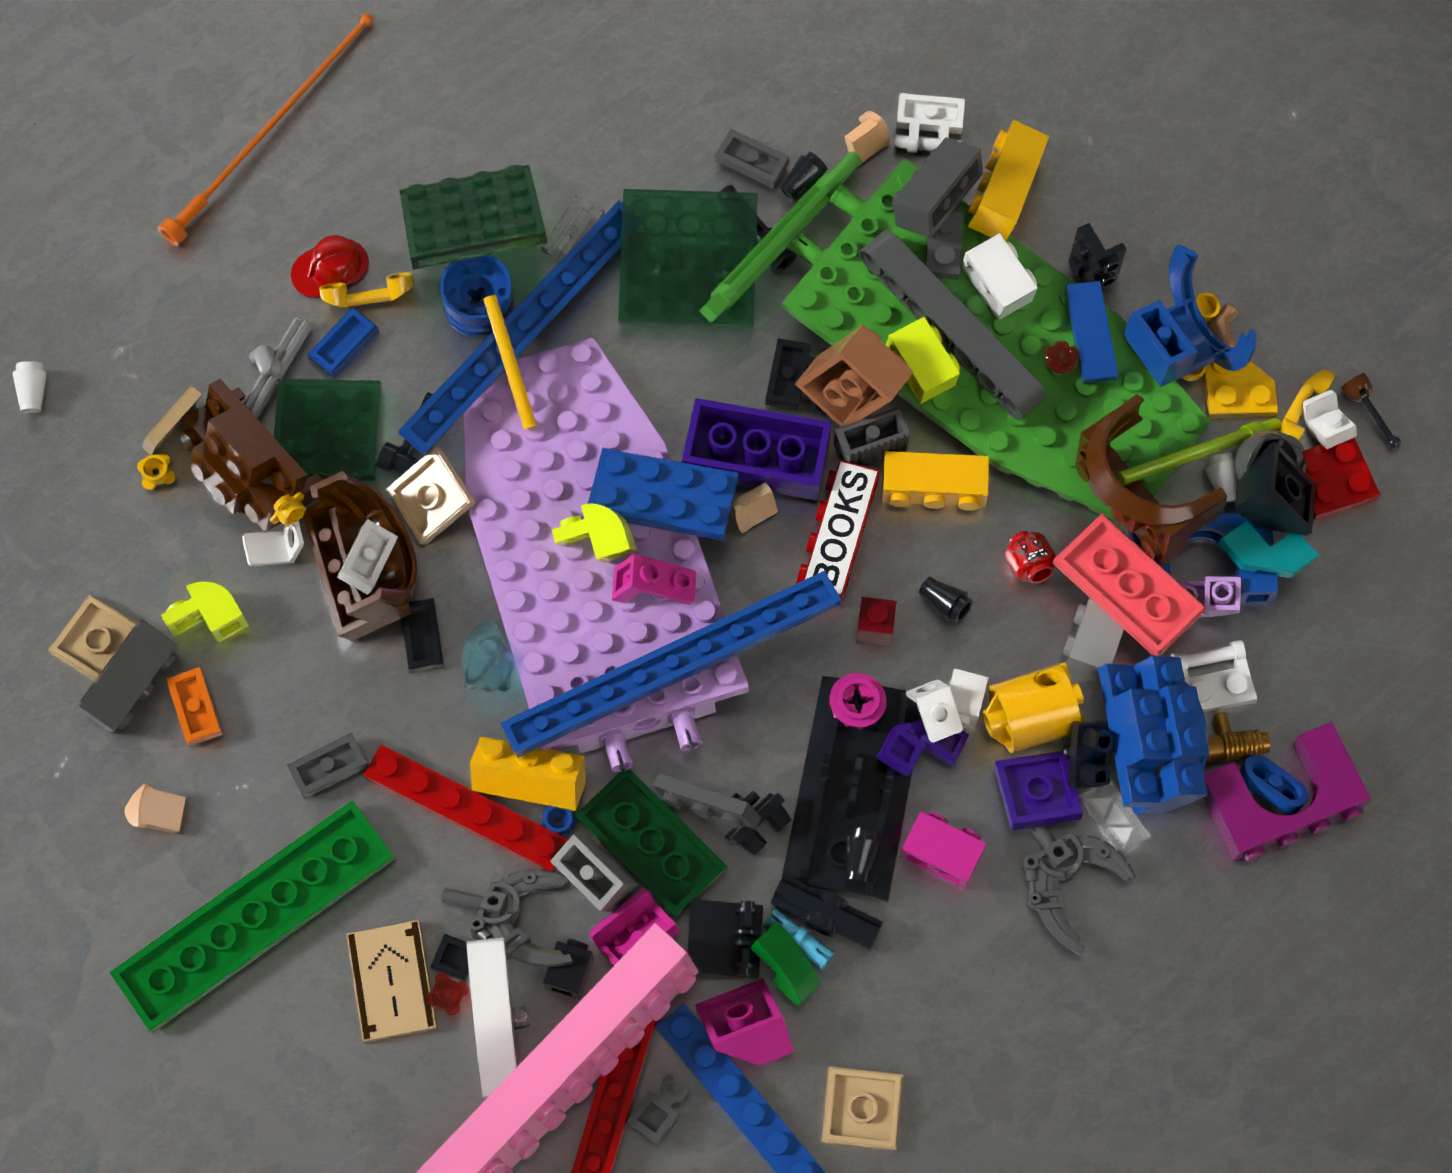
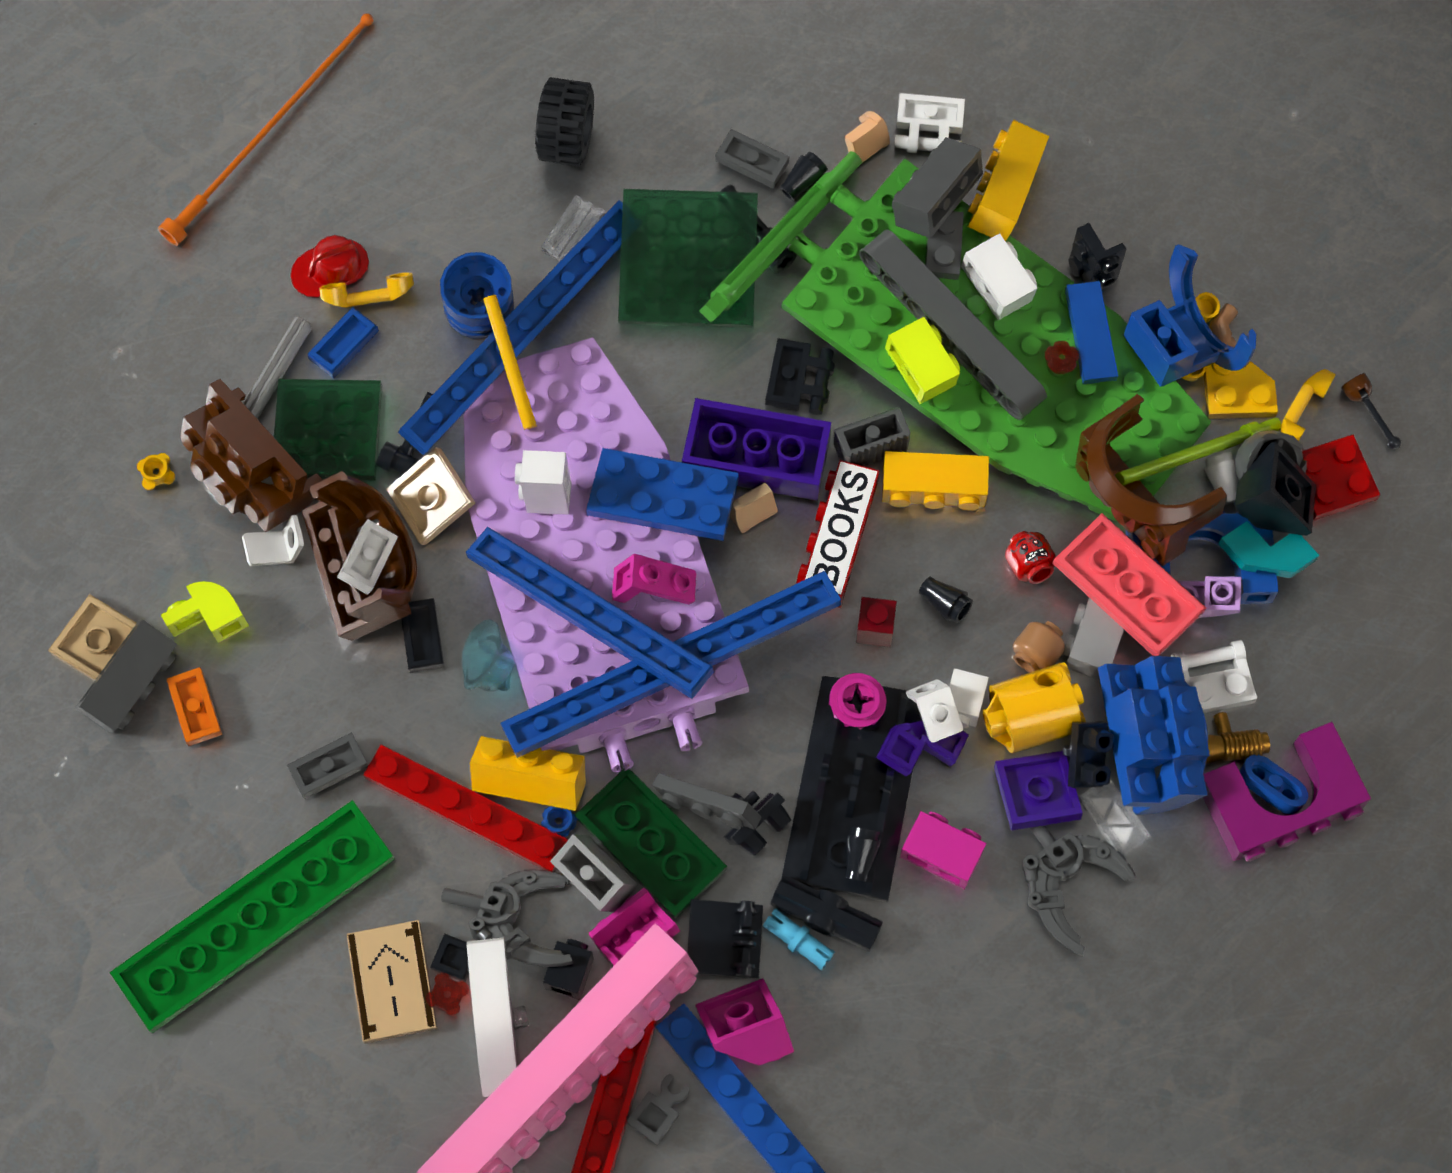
white cone [12,361,47,414] -> none
light nougat tile [124,784,186,834] -> none
tan tile [142,386,202,455] -> none
light grey arm [249,345,283,378] -> none
yellow plate [270,492,306,527] -> none
clear green plate [399,165,548,270] -> none
neon yellow brick [552,504,637,562] -> none
green slope [750,921,821,1007] -> none
nougat brick [795,324,913,427] -> none
tan tile [821,1066,903,1151] -> none
white bracket [1303,390,1357,449] -> none
none -> blue tile [466,527,714,699]
none -> white brick [515,450,572,515]
none -> black tyre [535,77,594,166]
none -> medium nougat head [1013,621,1065,673]

